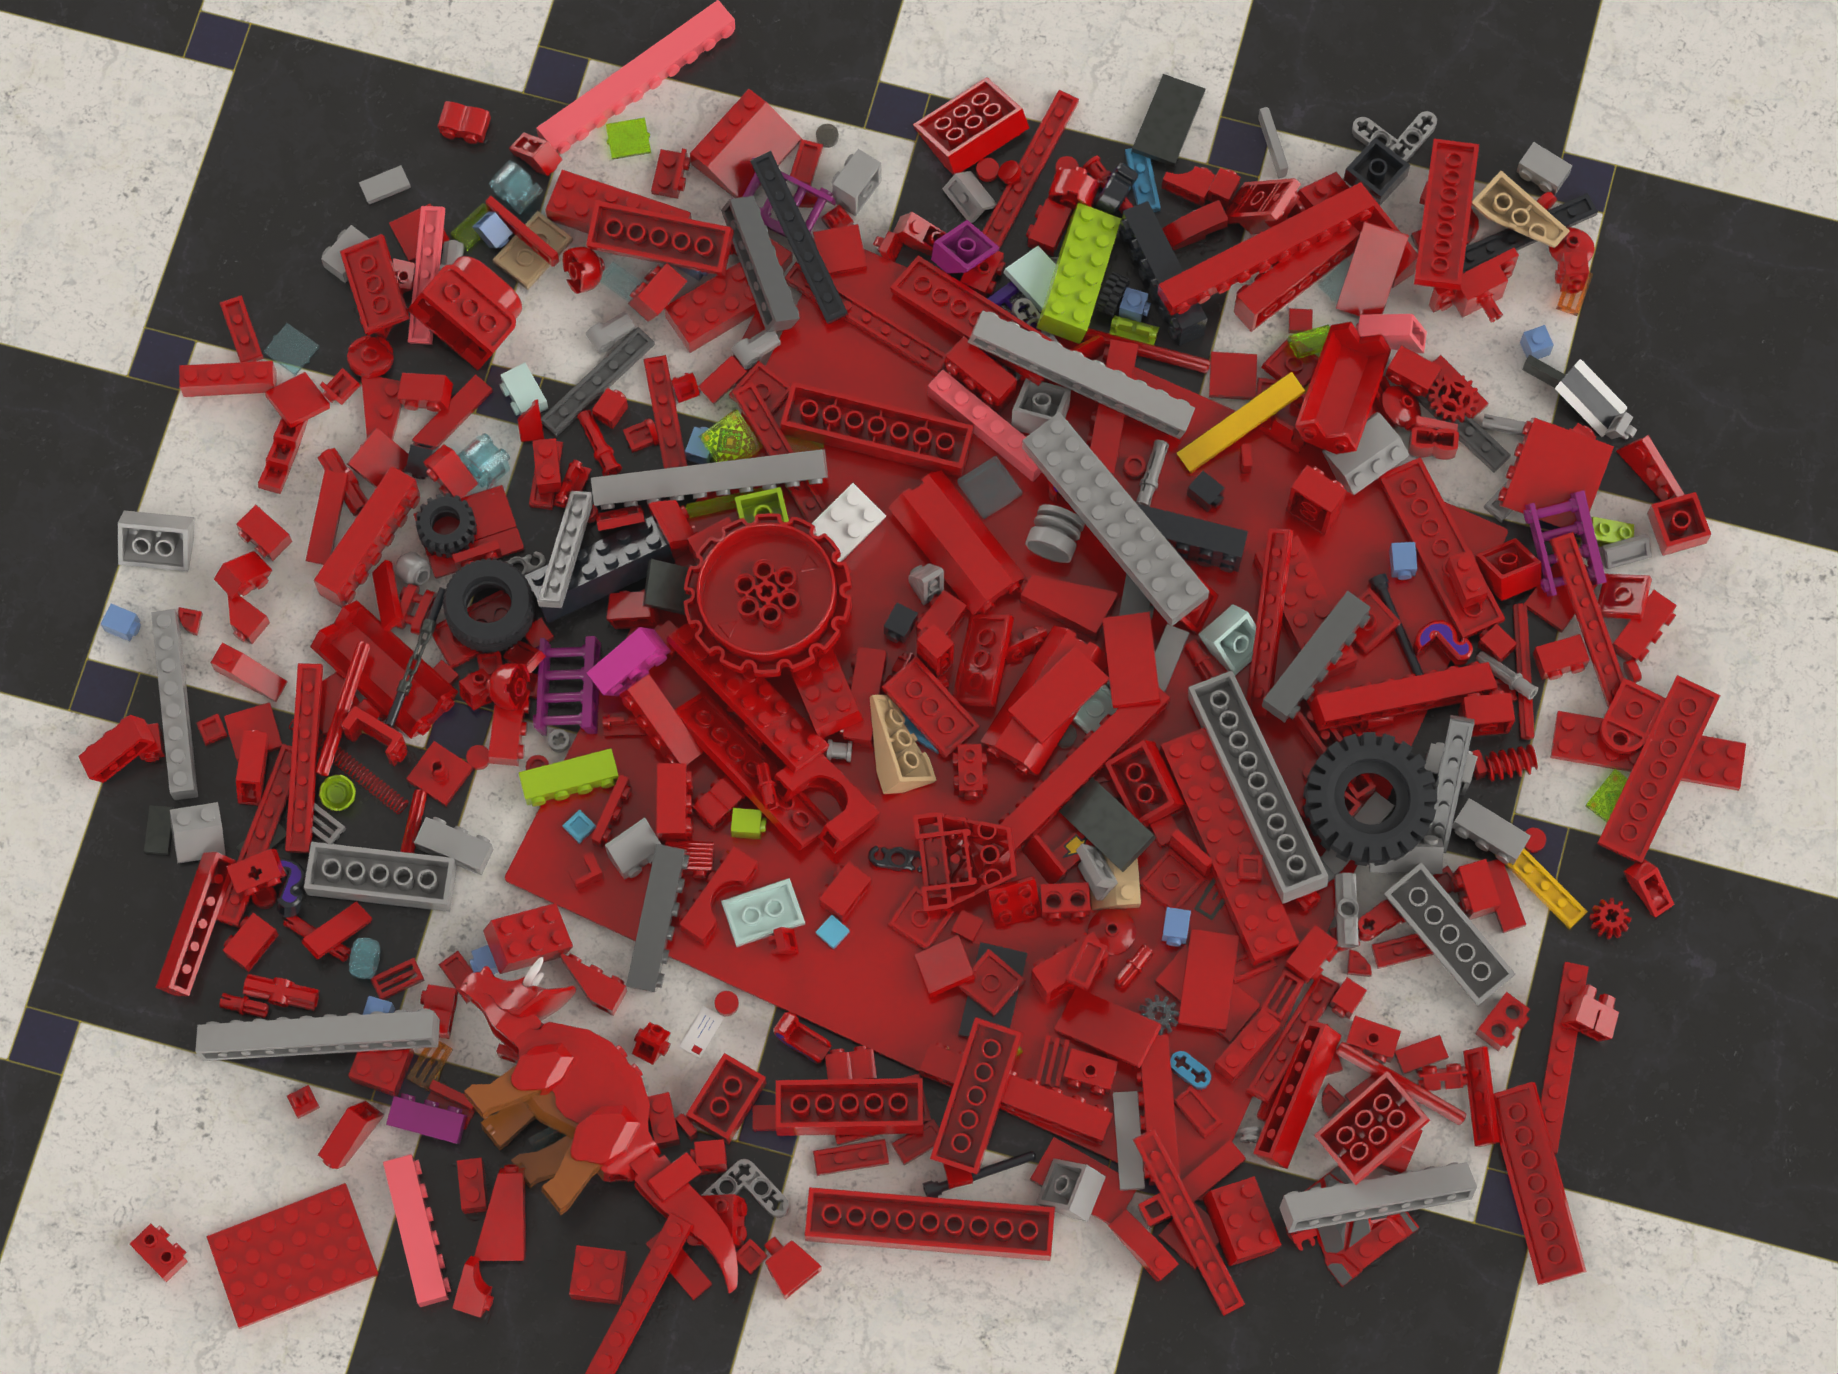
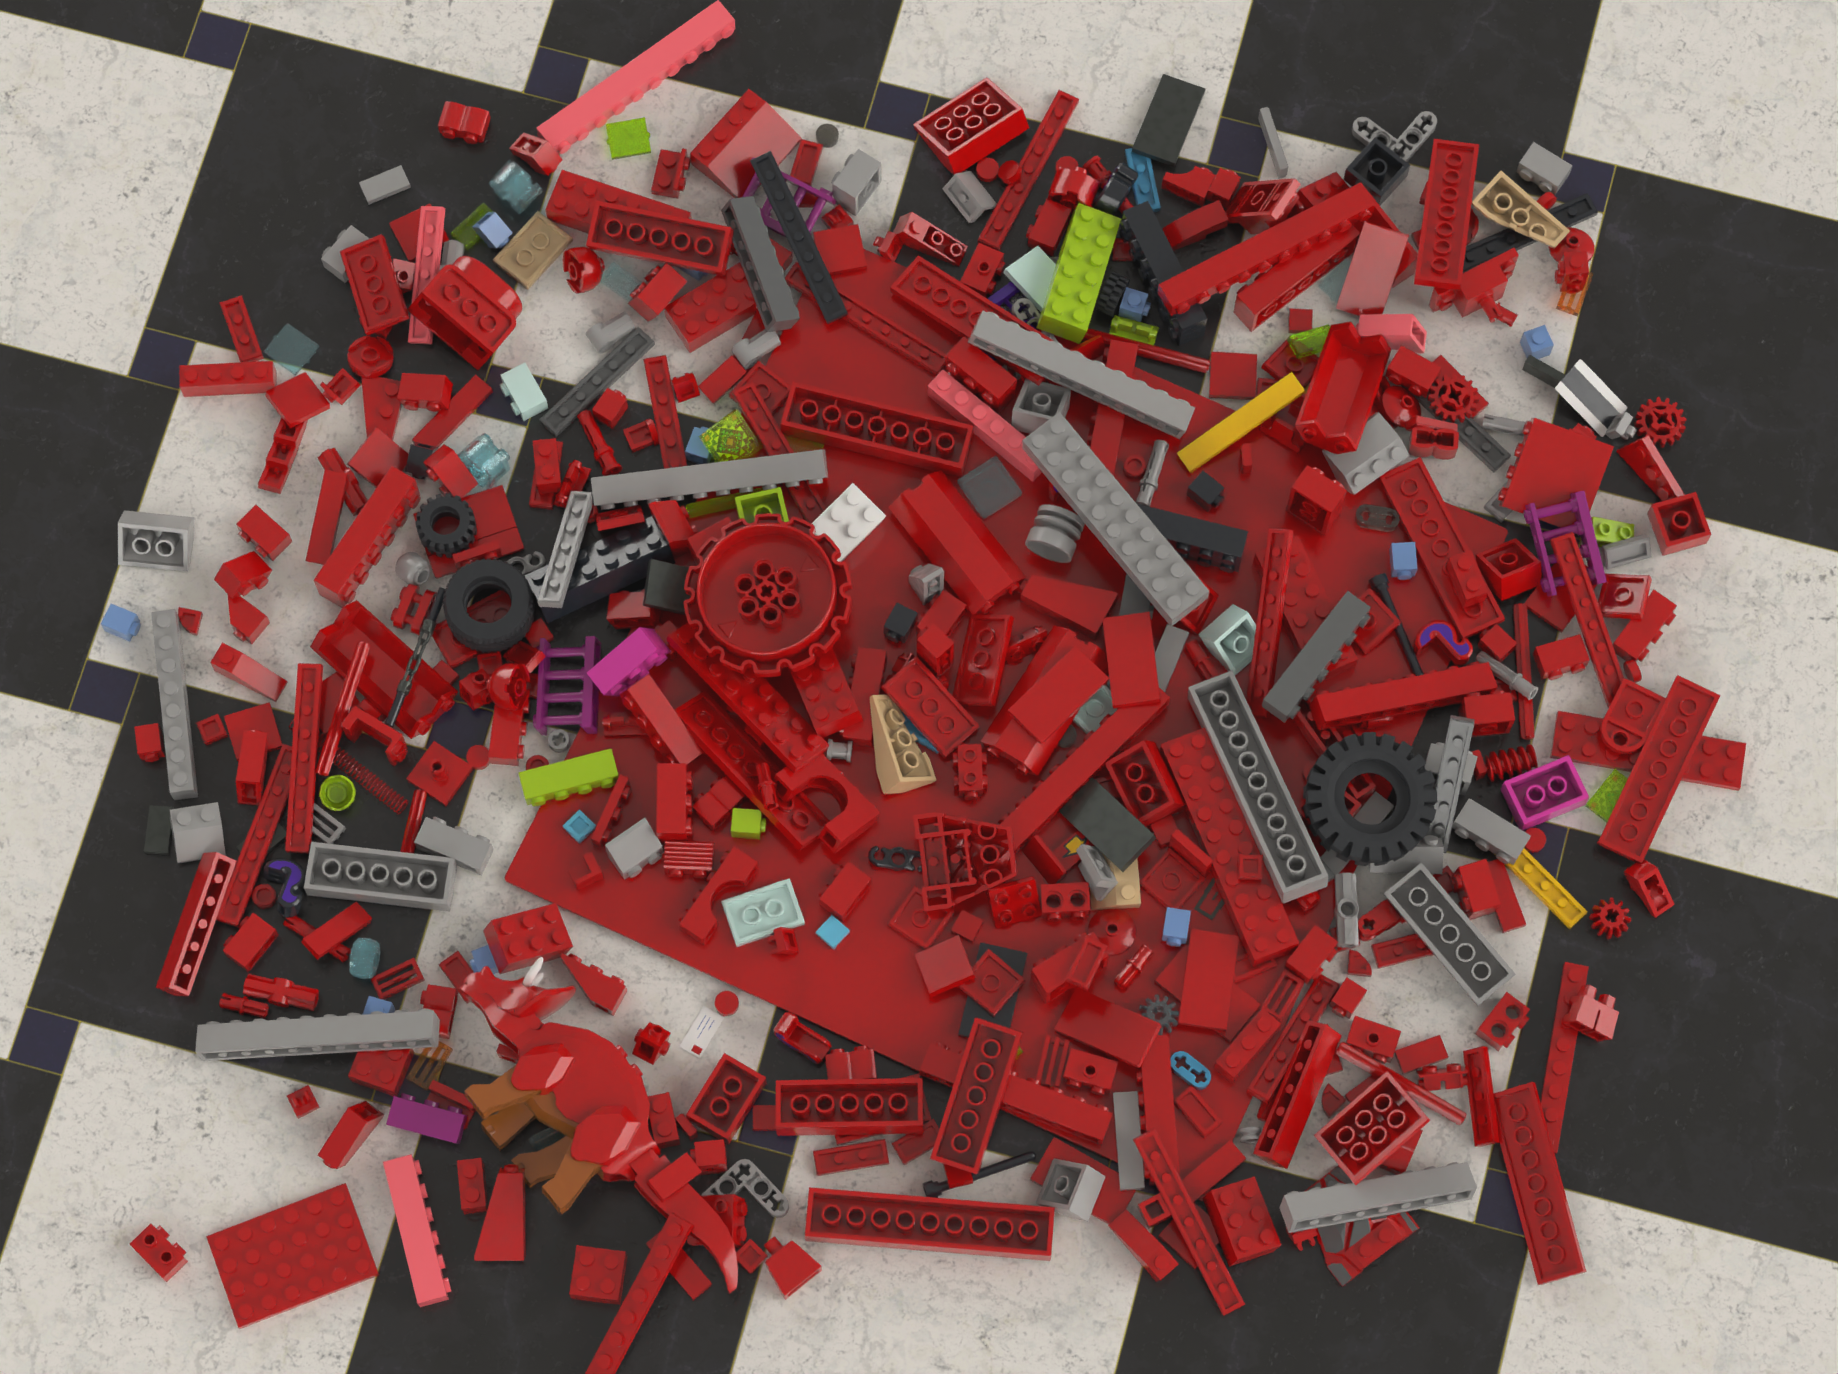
red brick [78,715,155,783] -> none
red brick [227,849,286,896] -> none
red tile [372,560,403,631] -> none
red arch [452,1256,494,1318] -> none
red tile [485,196,560,267] -> none
red tile [518,399,544,442] -> none
dark grey brick [626,844,690,992] -> none
magenta slope [931,220,999,273] -> none
none -> red tile [1113,238,1133,261]
none -> clear smoke beam [1355,504,1400,532]
none -> red pin [1496,302,1518,327]
none -> dark pink brick [1500,755,1589,831]
none -> red gear [1634,397,1686,448]

